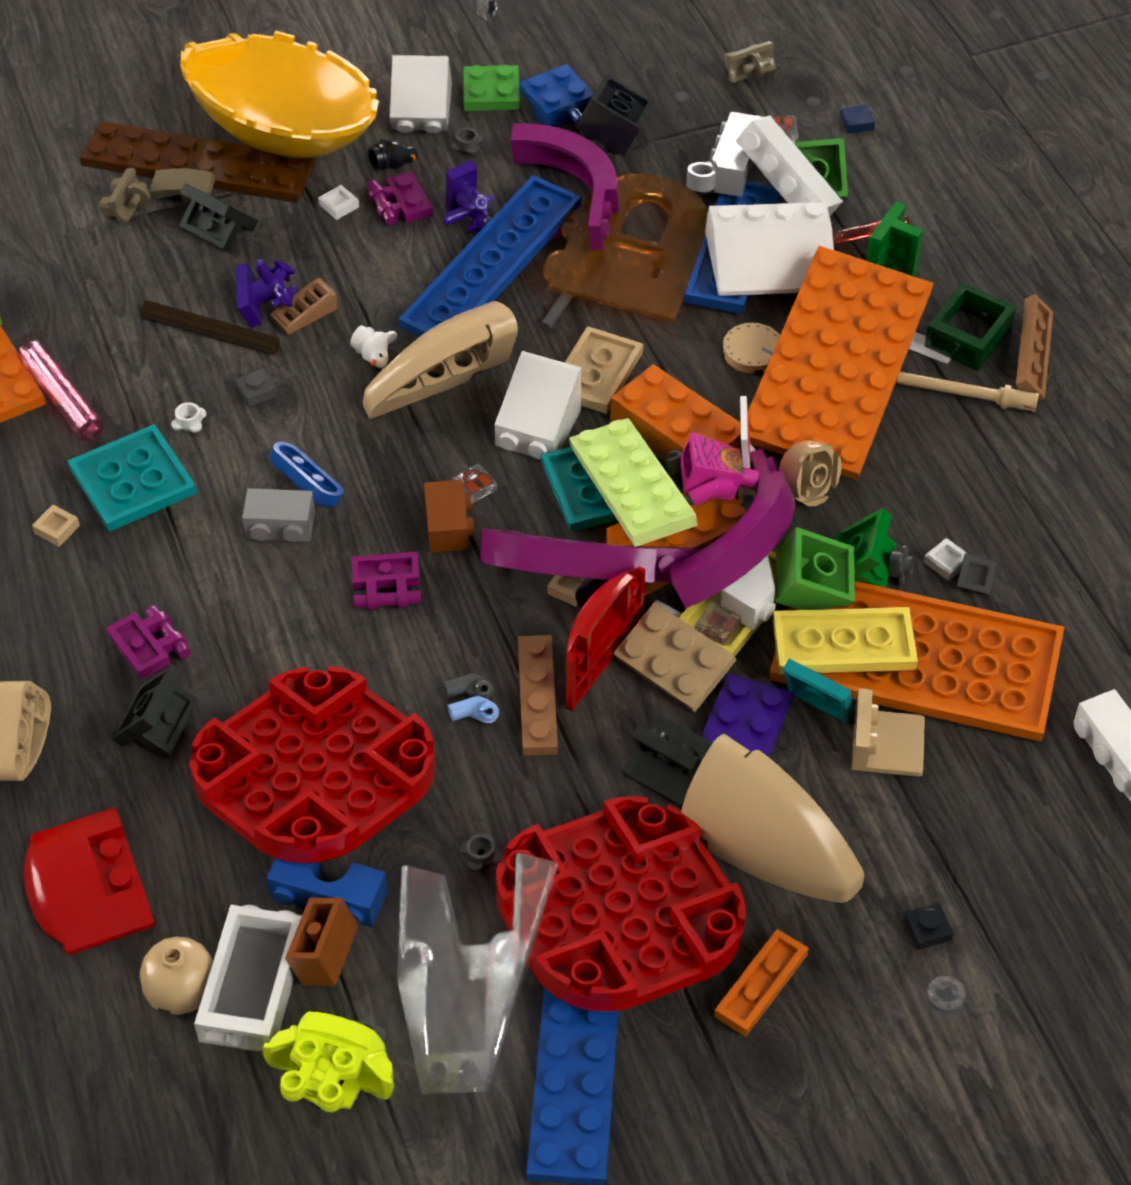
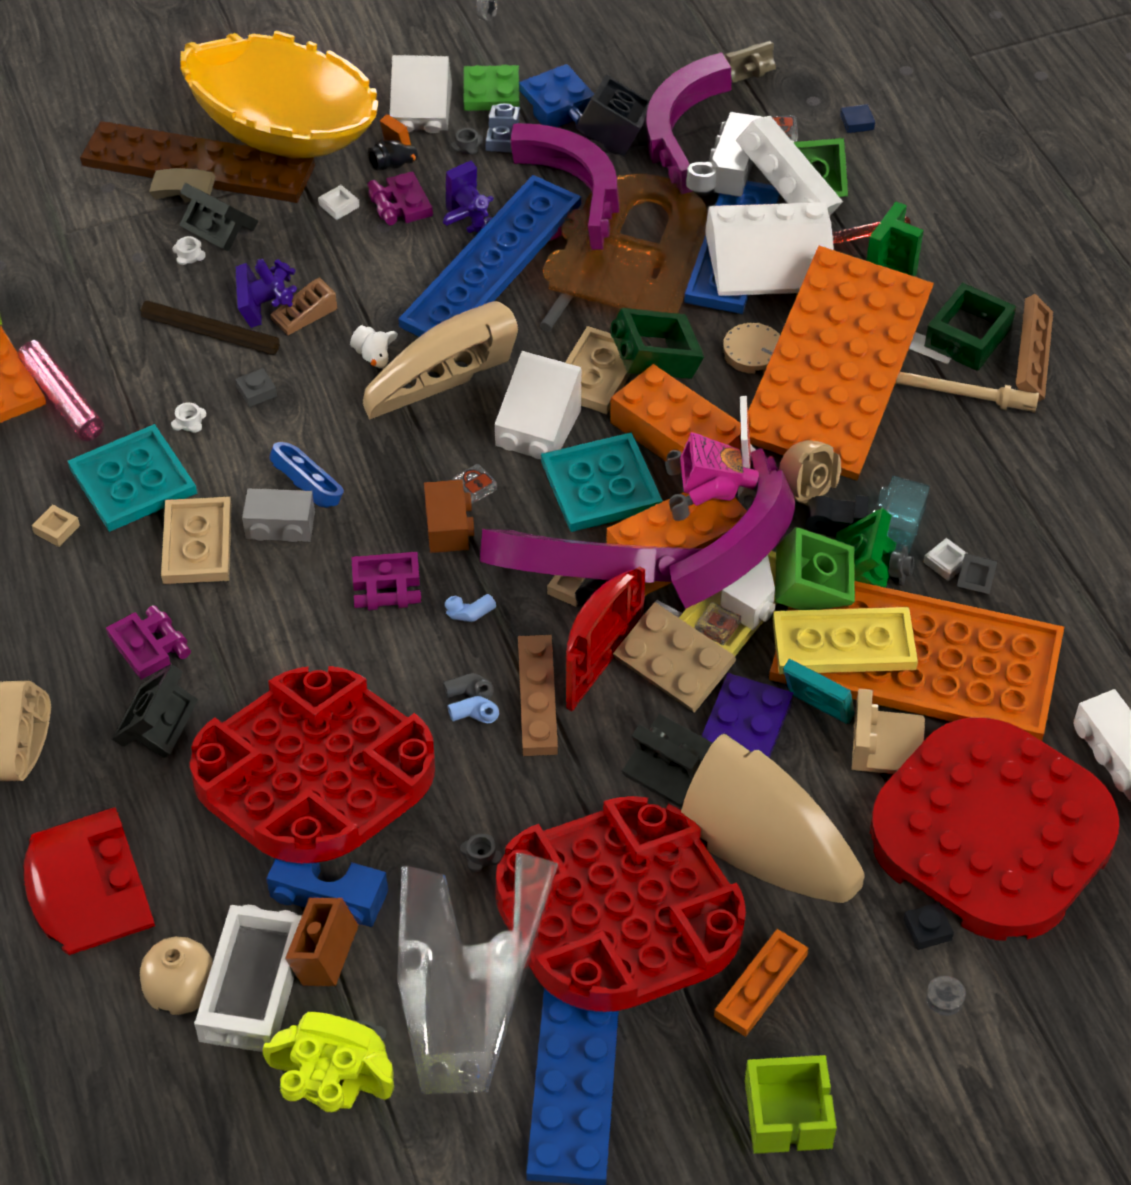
dark tan hips [99,168,151,225] -> none
yellowish green plate [569,418,698,547] -> none
none -> tan plate [161,497,232,584]
none -> white plate [173,236,206,265]
none -> orange tile [379,114,412,146]
none -> light blue arm [445,594,496,622]
none -> sand blue slope [486,103,520,152]
none -> dark green window [610,308,704,379]
none -> magenta arch [646,52,731,194]
none -> lime piece [745,1055,837,1154]
none -> black leg [805,495,869,537]
none -> red plate [870,717,1119,941]
none -> clear light blue brick [873,476,930,553]

